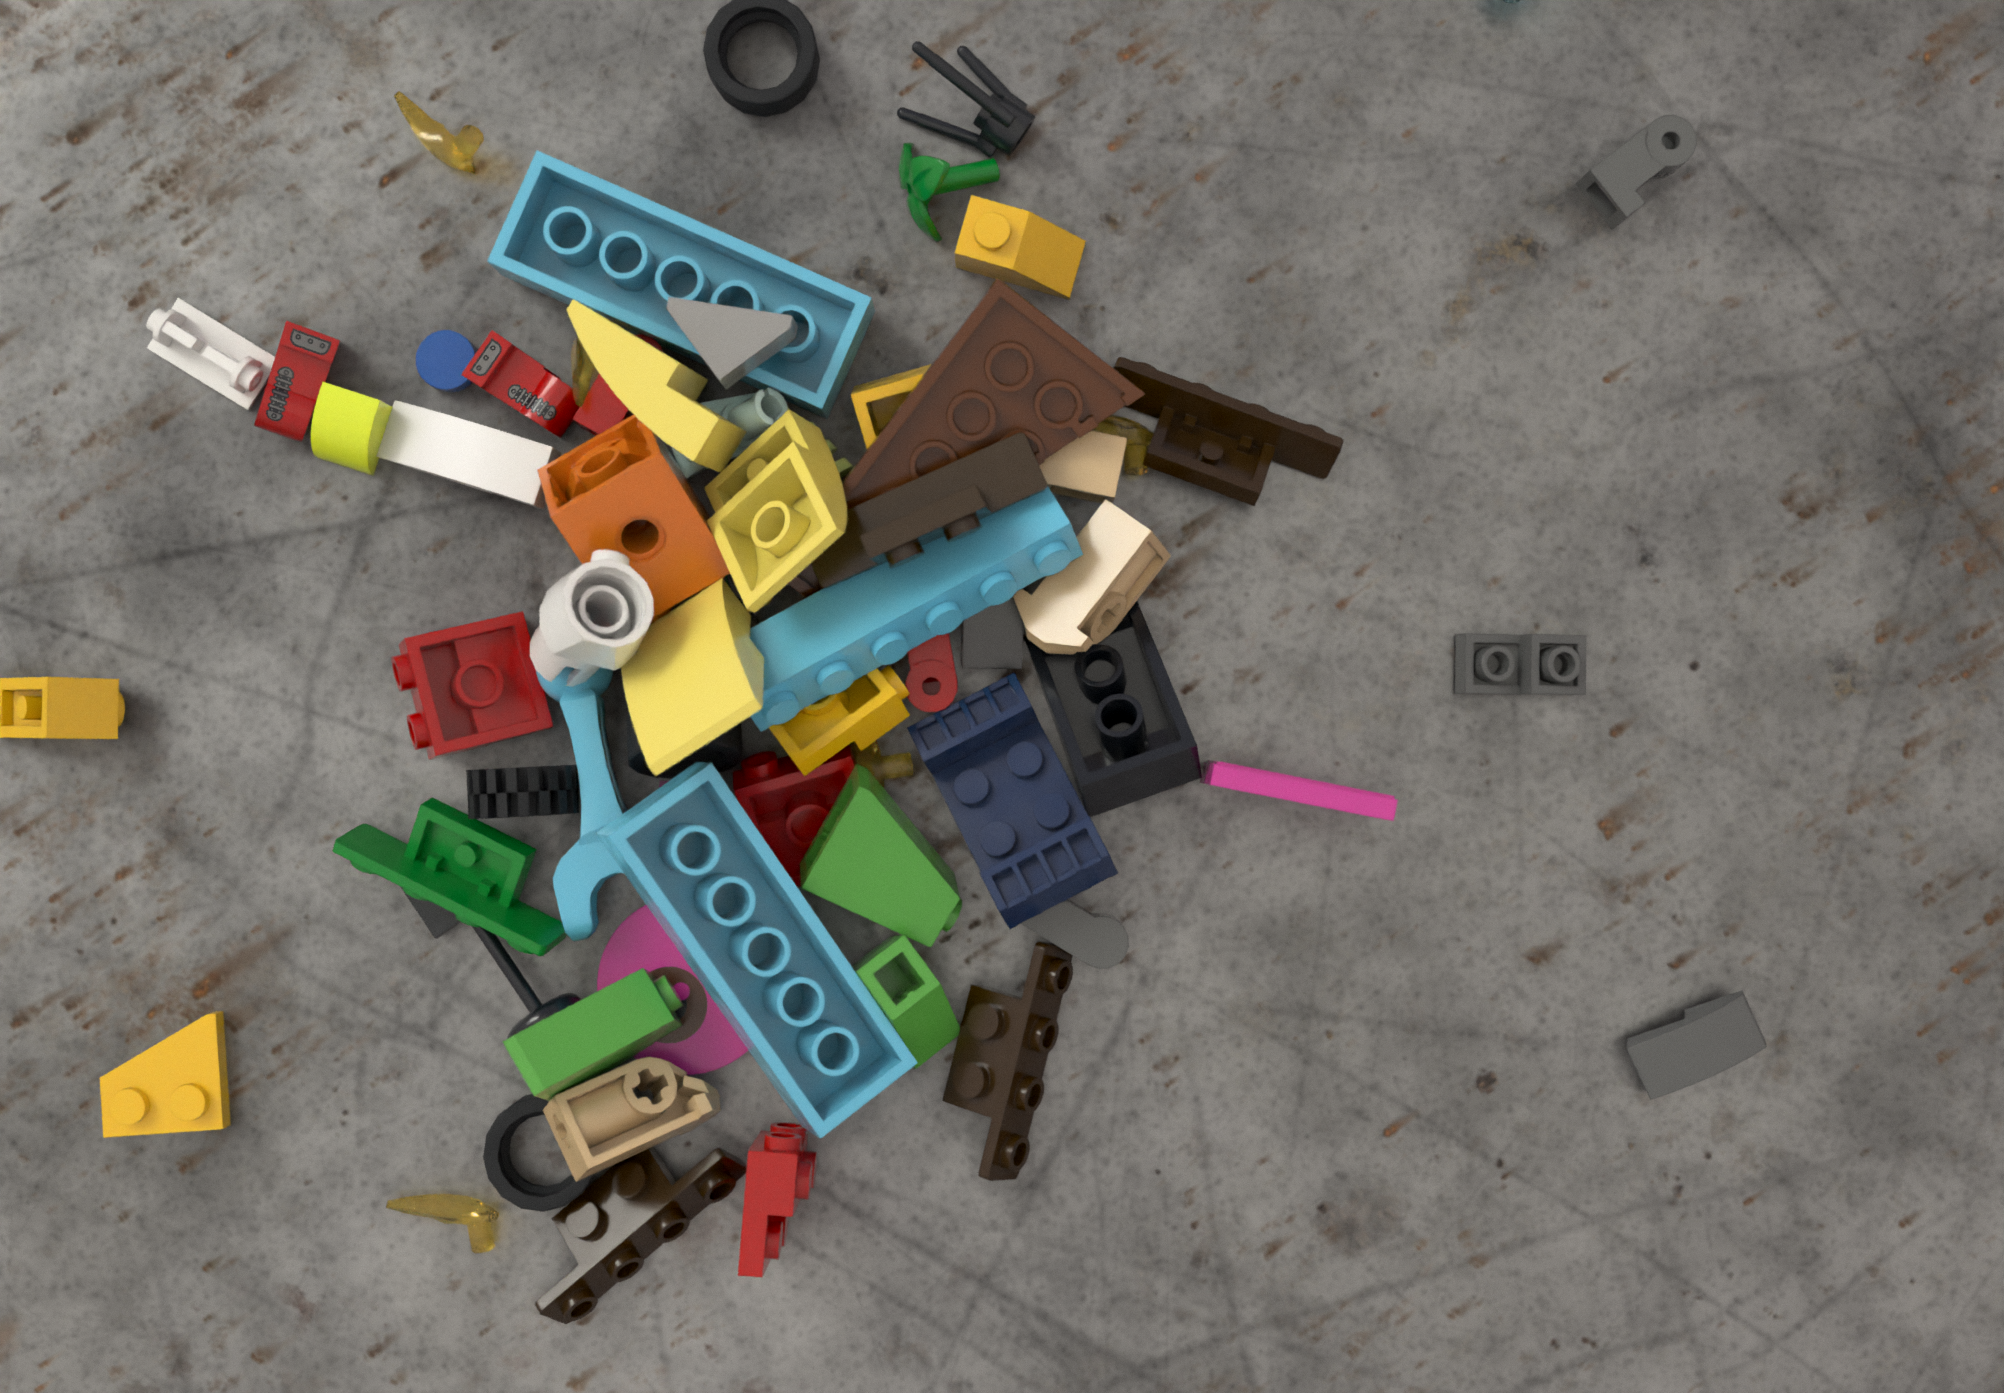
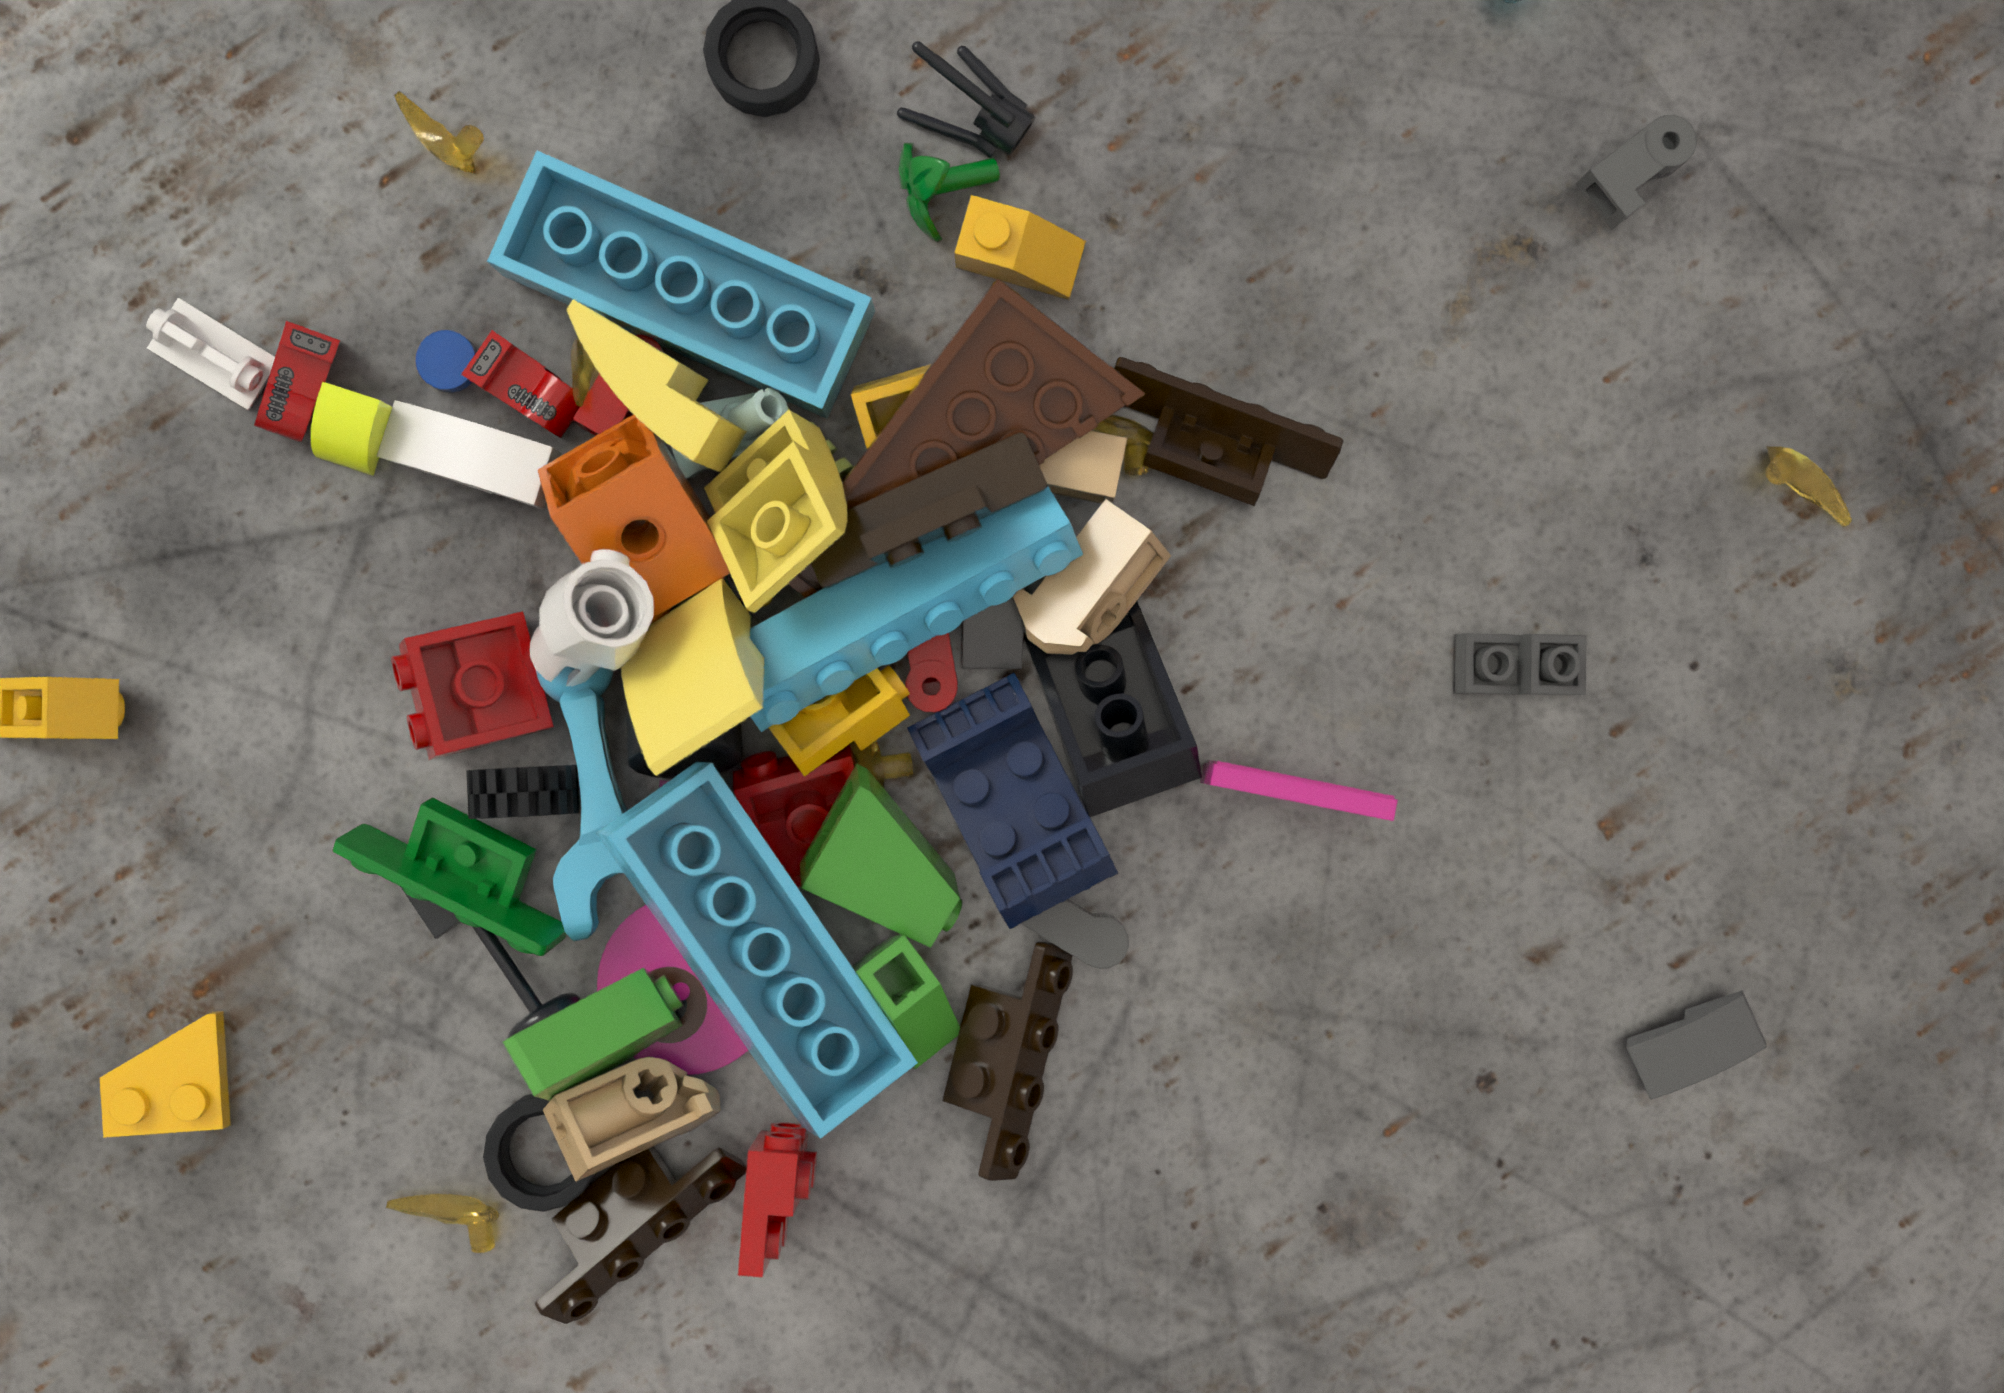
light grey slope [667,297,798,389] -> none
none -> clear yellow bar [1766,446,1852,527]

